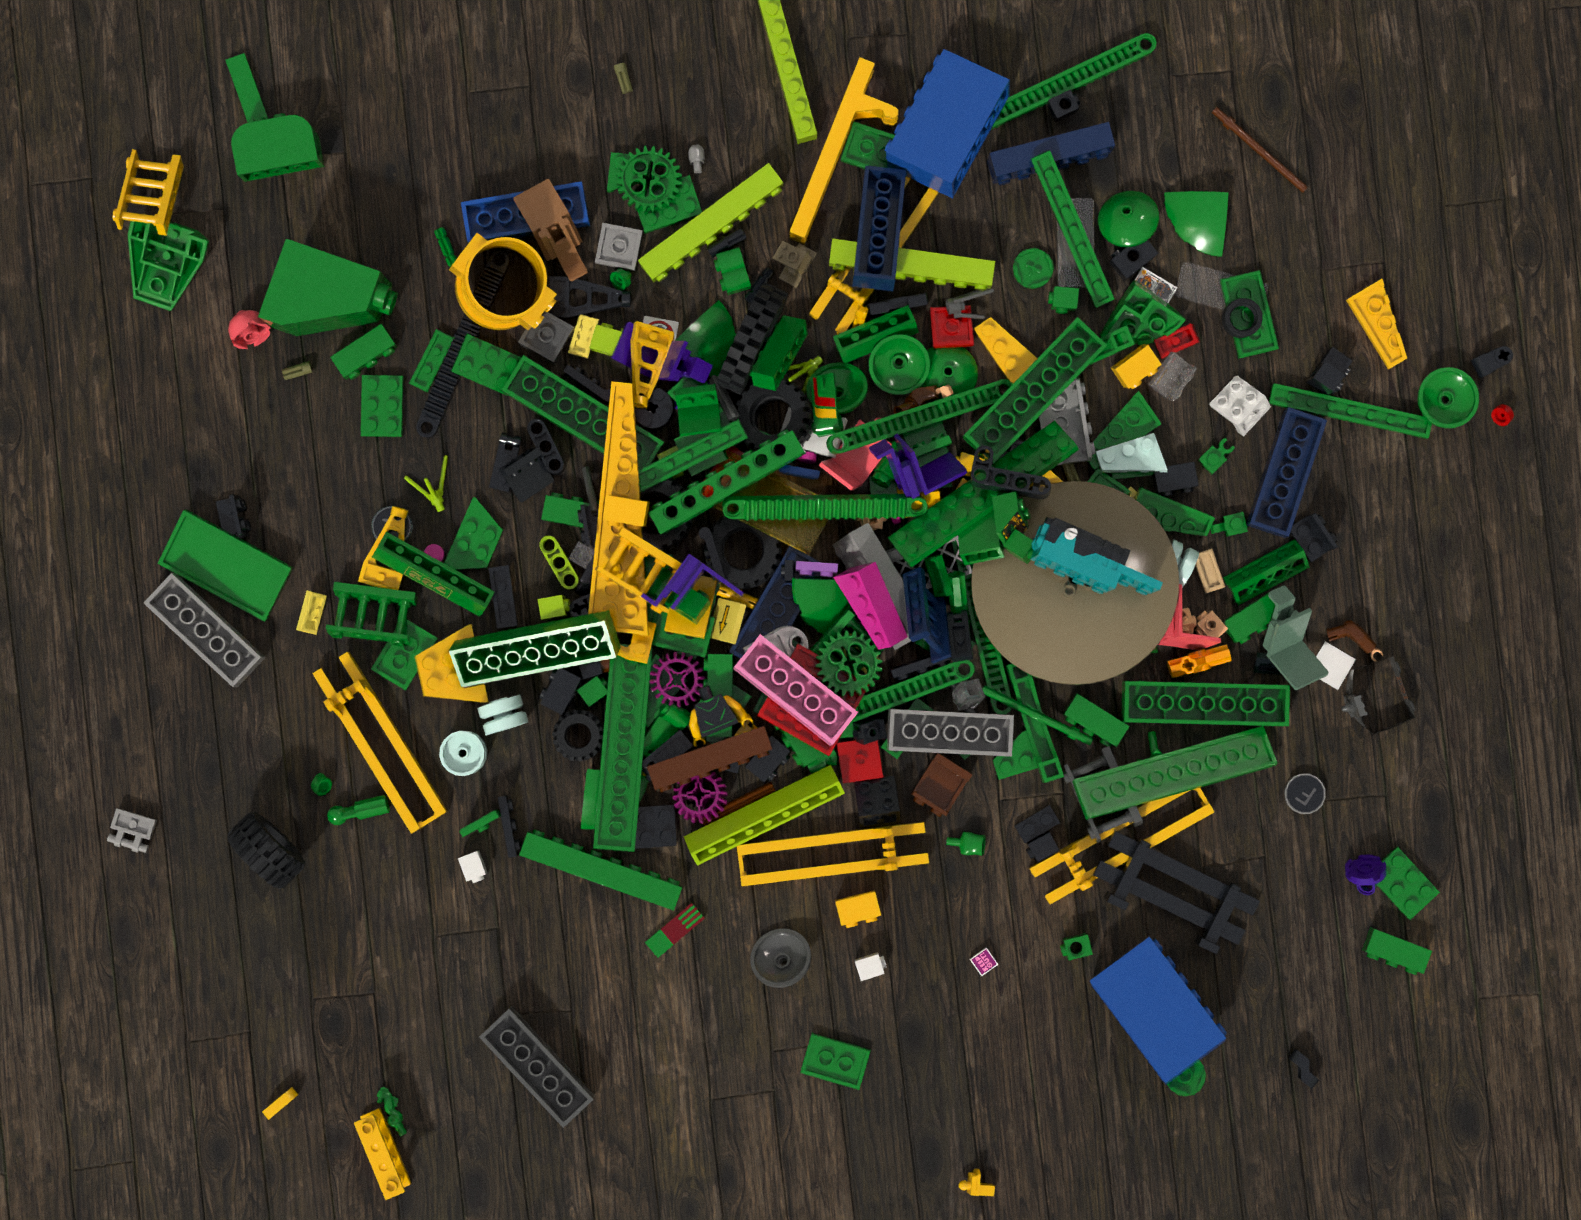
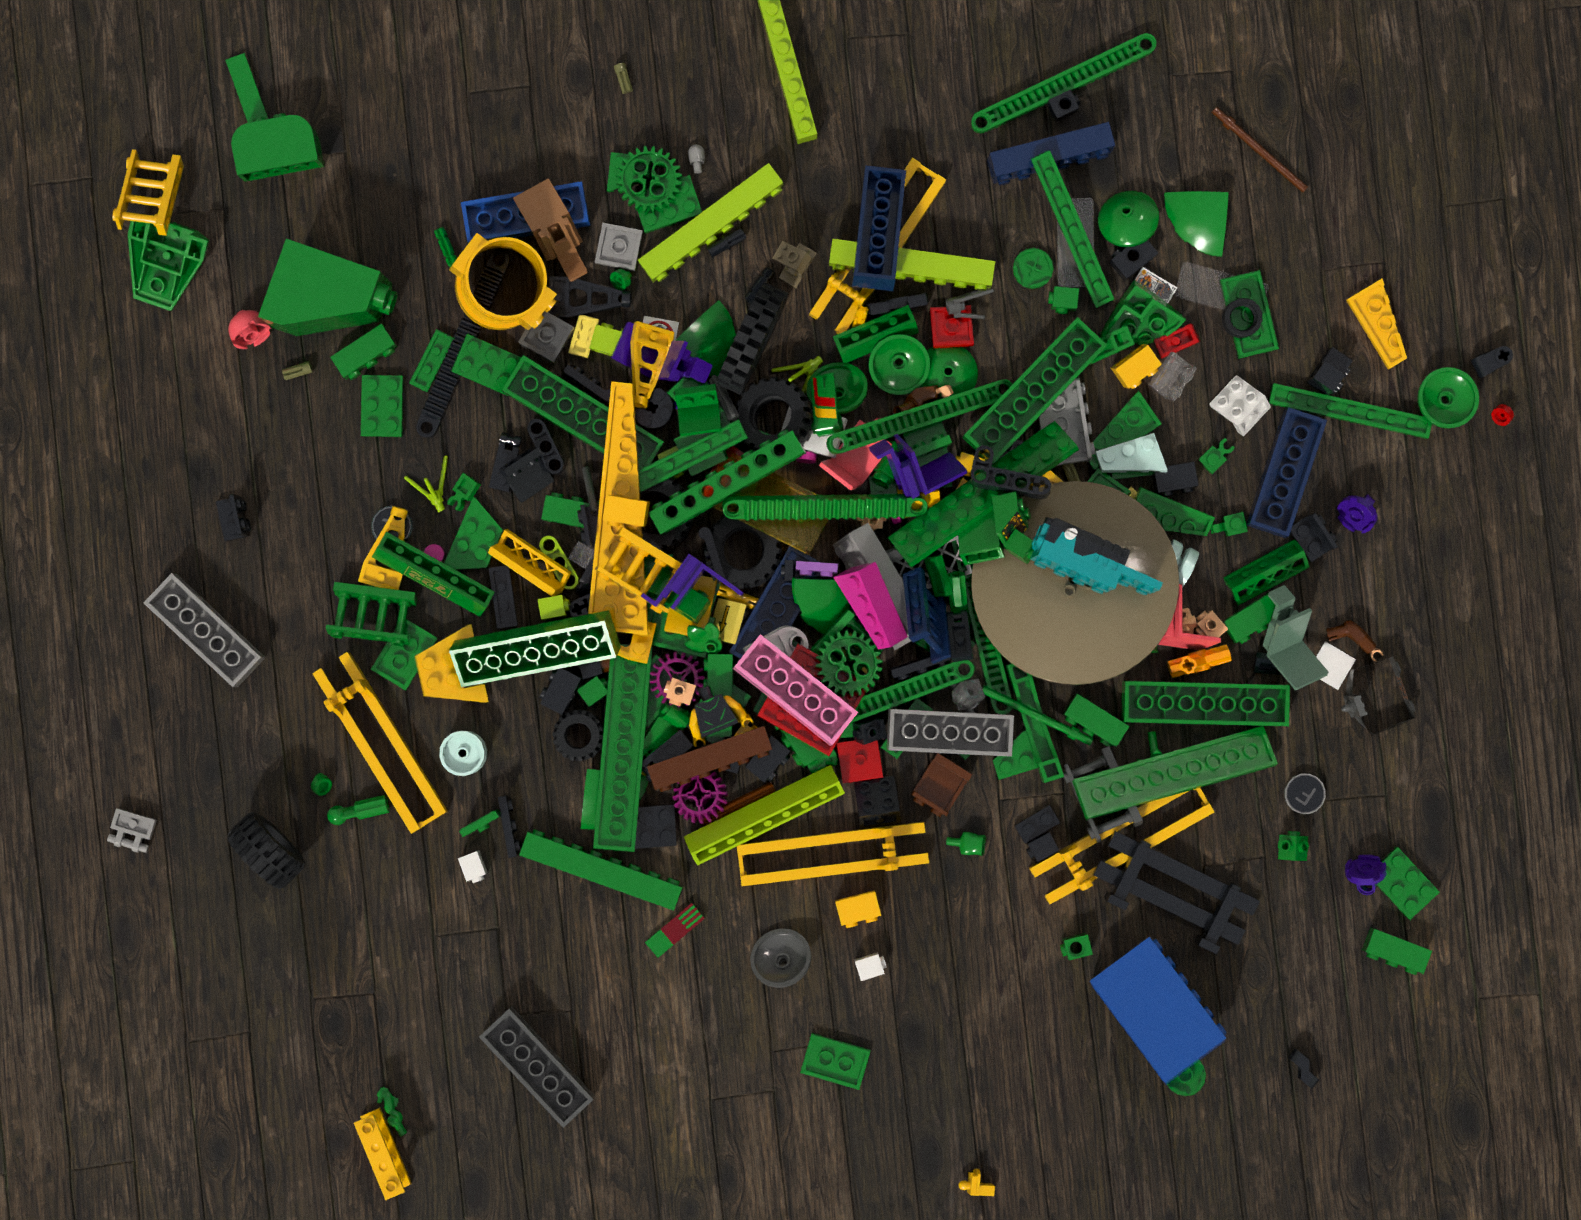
green tile [157,509,293,622] -> none
yellow beam [262,1087,299,1120] -> none
light yellow plate [296,590,327,635] -> none
light aqua wheel [477,695,529,736] -> none
green brick [713,248,751,295] -> none
green brick [750,315,808,391] -> none
blue tile [779,465,820,480] -> none
yellow piece [790,58,899,244] -> none
green plate [841,121,895,169] -> none
blue brick [885,49,1010,199] -> none
tile [970,947,998,976] -> none
yellow wing [973,317,1038,384] -> none
tan tile [1195,549,1225,594] -> none
none -> green plate [447,473,481,511]
none -> yellow fence [488,529,571,596]
none -> light nougat brick [664,678,696,707]
none -> green plate [685,622,723,654]
none -> green brick [1278,831,1309,861]
none -> dark purple tile [1337,494,1377,533]

